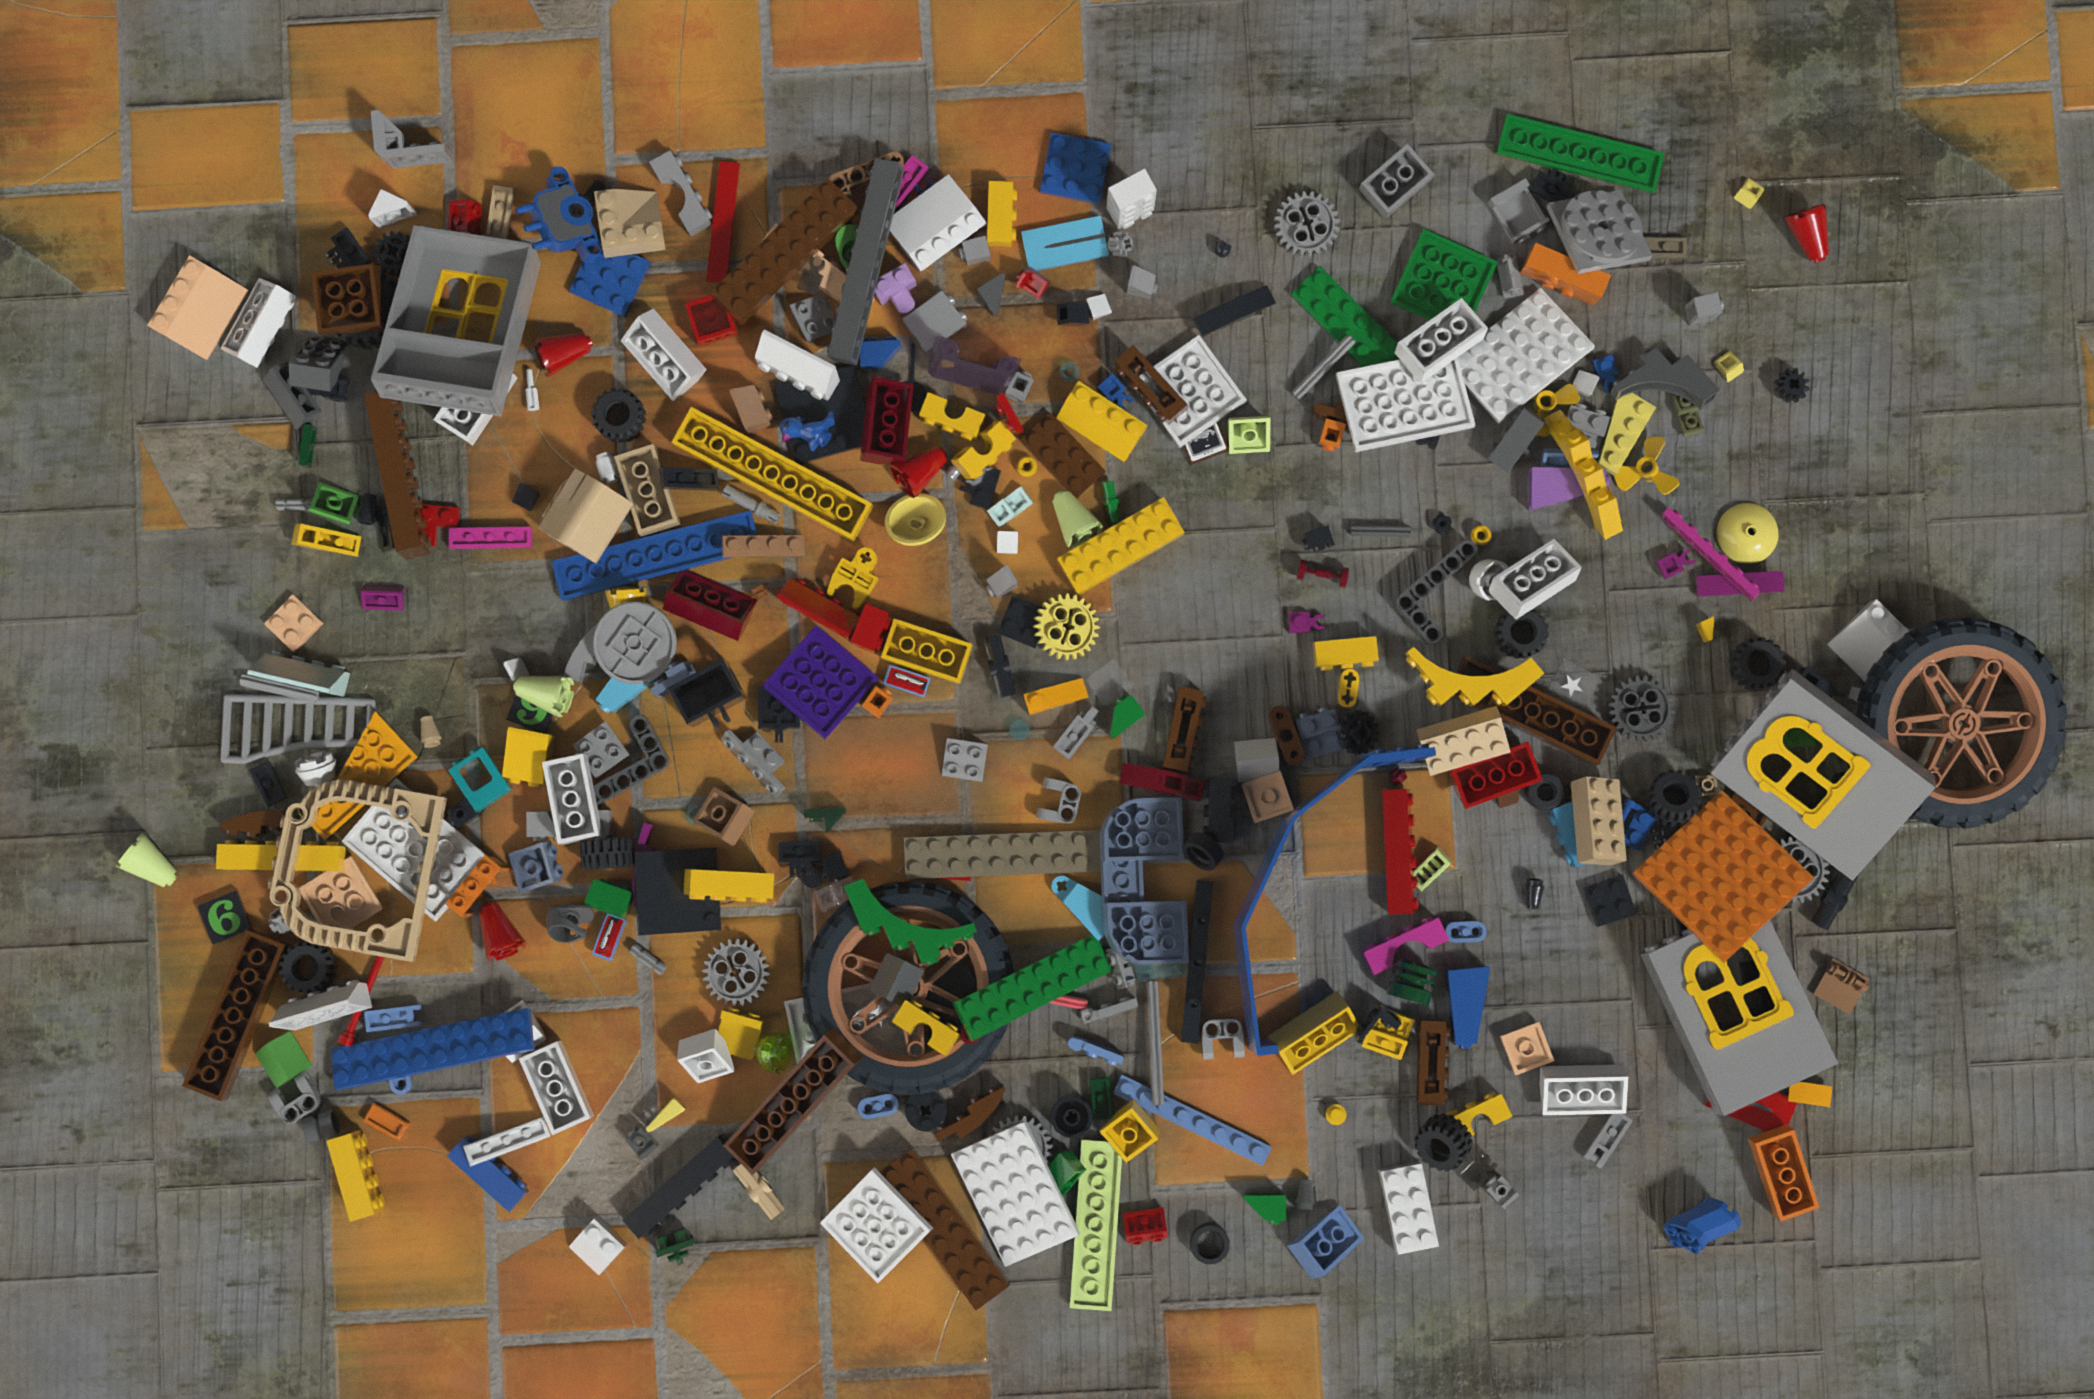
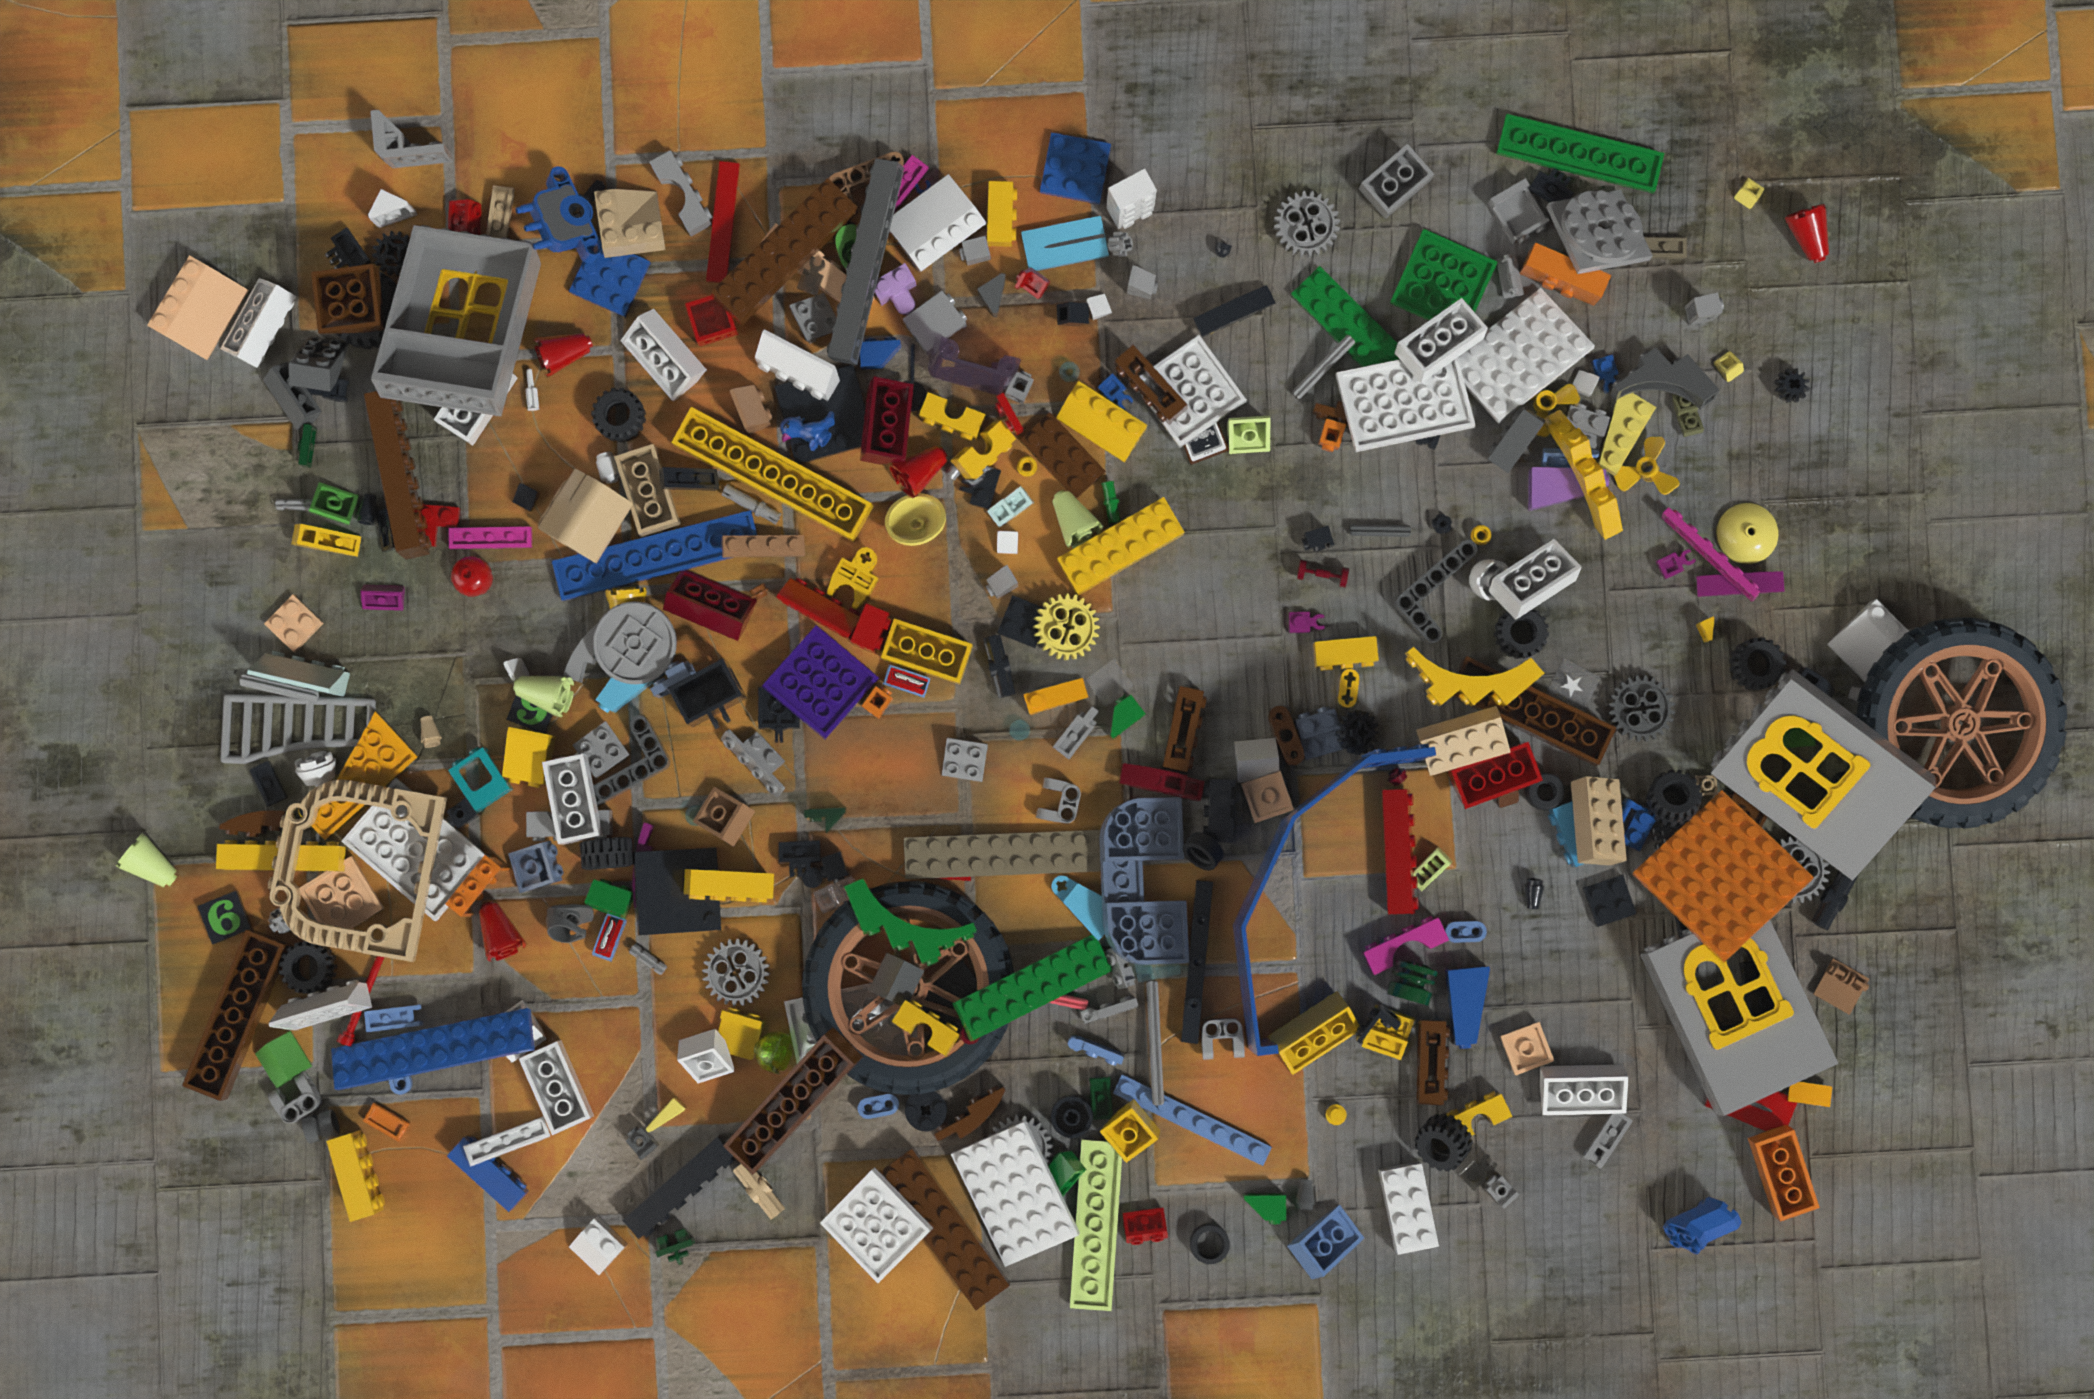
none -> red cylinder [451,556,493,597]

